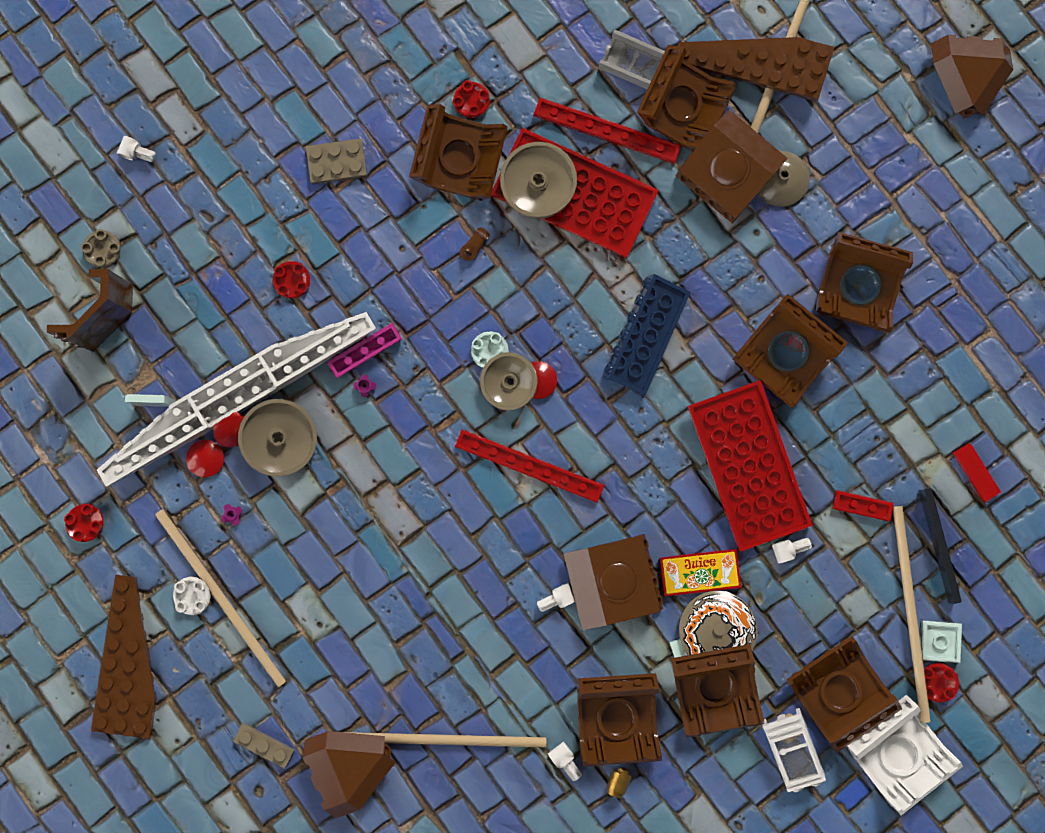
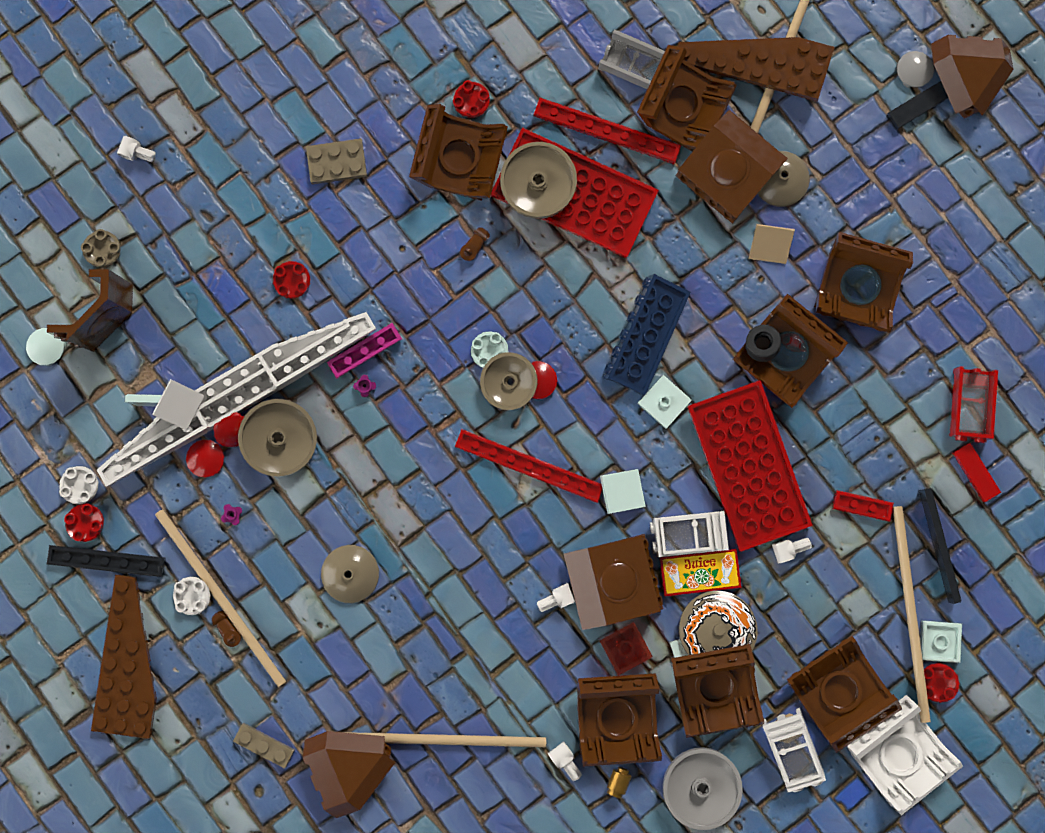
none -> light aqua dish [26,328,66,366]
none -> black tile [47,545,166,577]
none -> white dish [59,466,99,504]
none -> white piece [152,379,204,430]
none -> reddish brown piece [211,610,241,647]
none -> dark tan dish [321,545,379,603]
none -> clear red brick [598,621,653,676]
none -> light aqua tile [600,469,646,514]
none -> light aqua plate [637,375,692,429]
none -> door [650,511,729,557]
none -> light grey dish [663,748,743,830]
none -> black tyre [745,325,781,362]
none -> tan piece [749,224,795,264]
none -> black tile [887,81,949,130]
none -> light grey dish [896,51,934,88]
none -> door [949,366,998,443]

